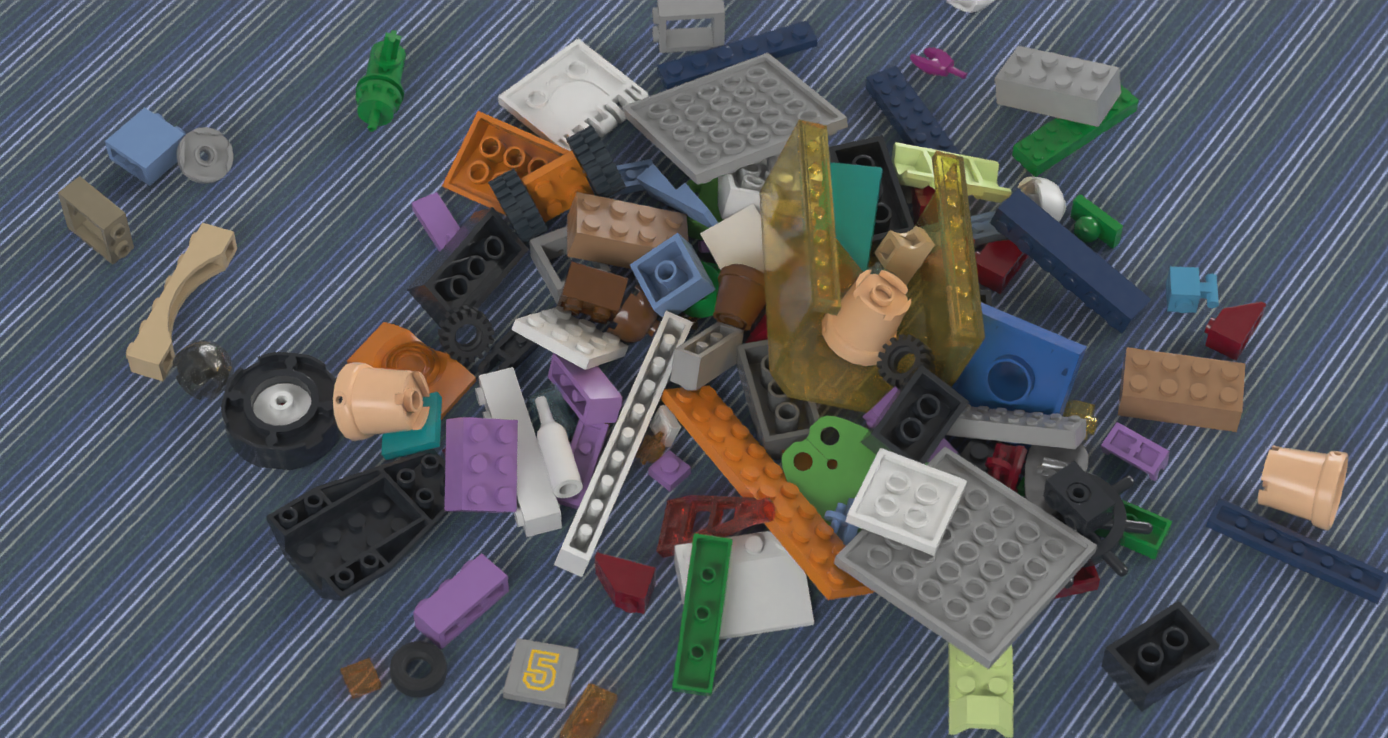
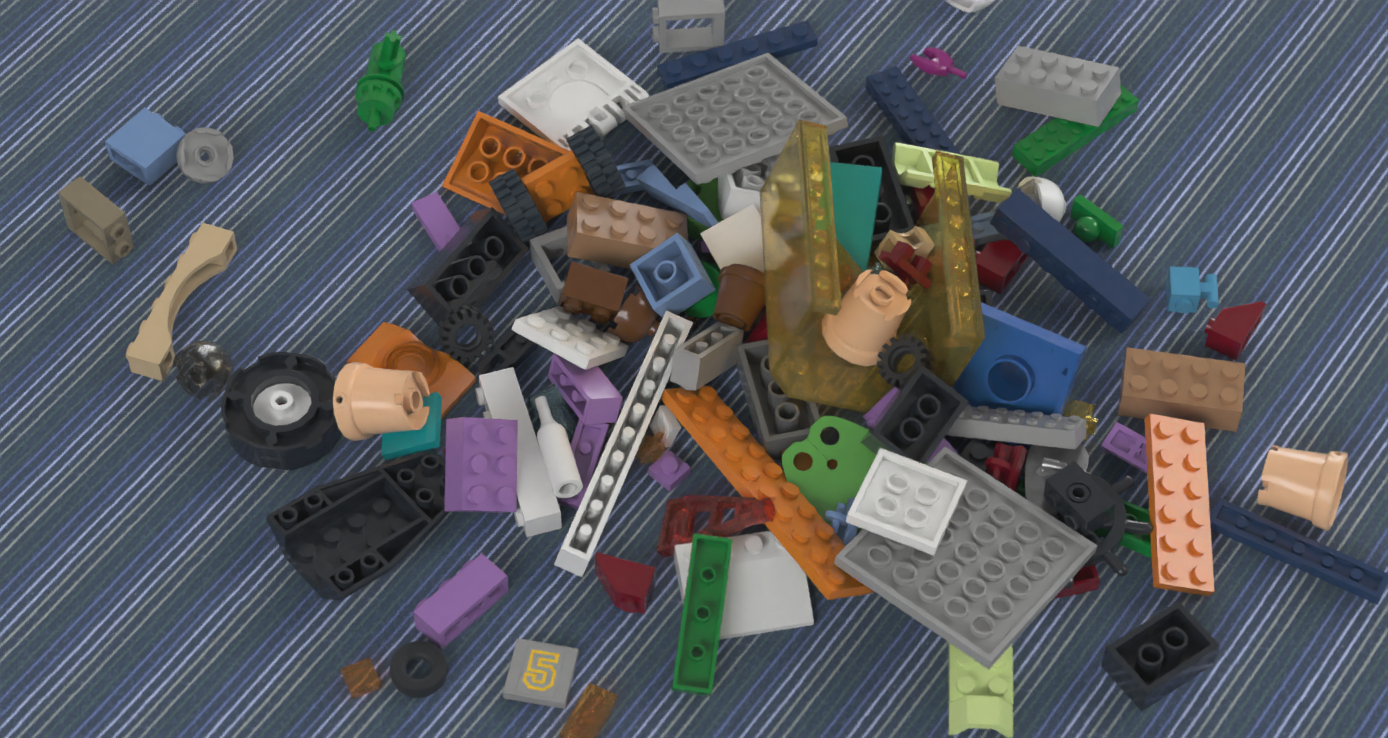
none -> dark red hips [878,241,933,291]
none -> plate [1144,414,1215,596]

